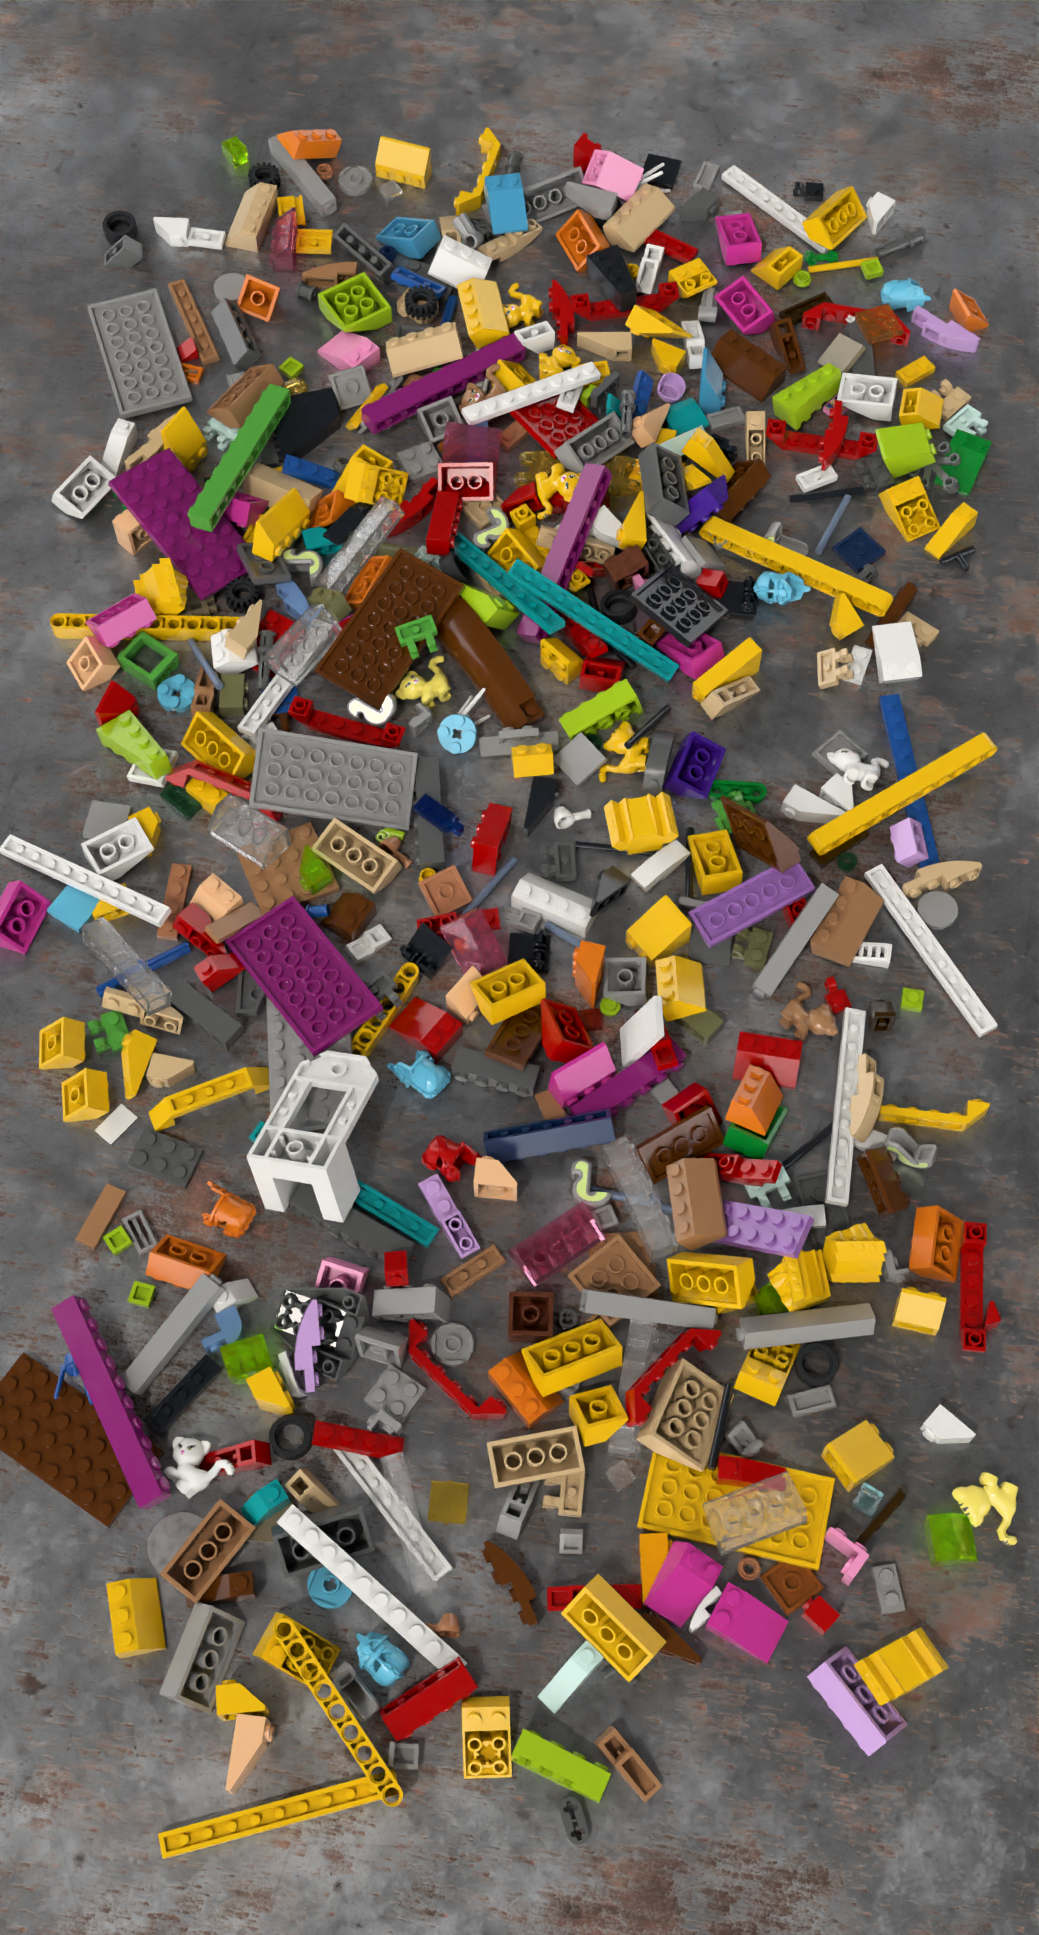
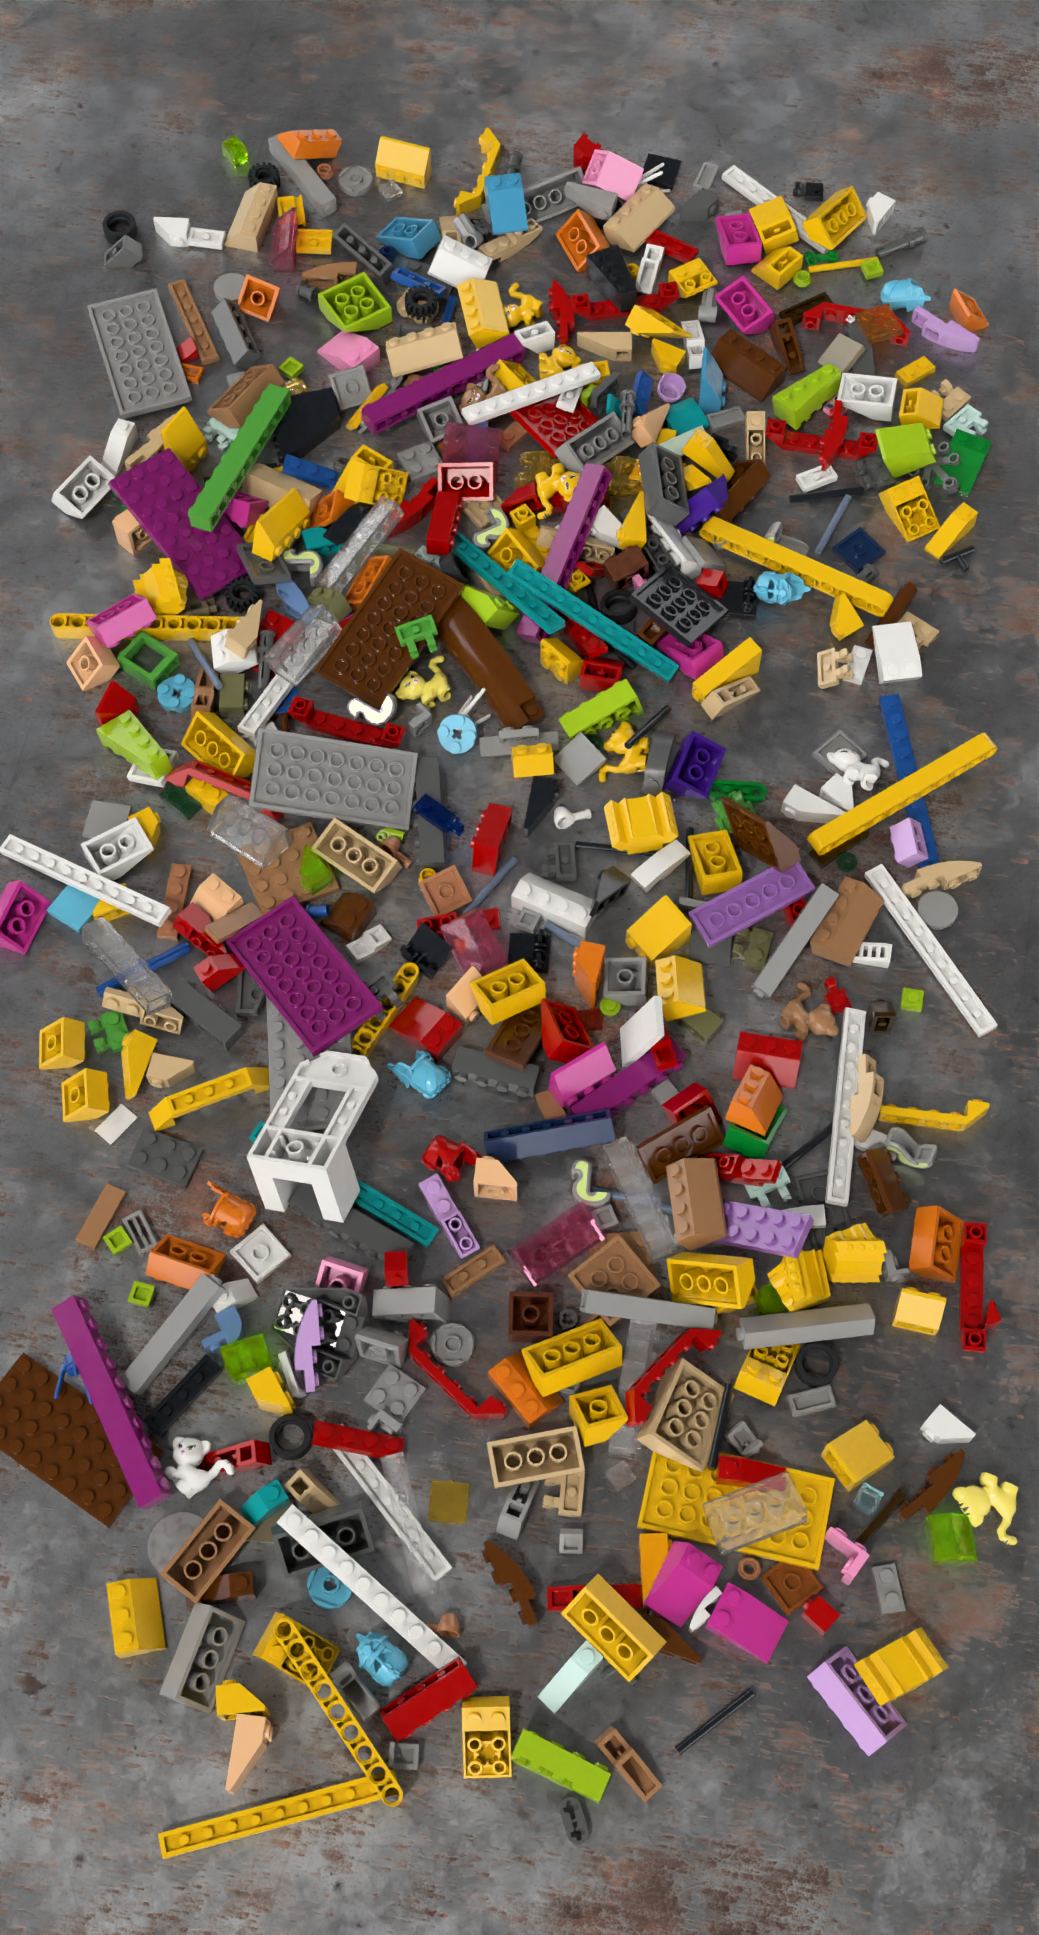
none -> white tile [230,1224,292,1284]
none -> black bar [675,1688,755,1755]
none -> yellow slope [749,195,799,254]
none -> reddish brown slope [896,1449,965,1524]

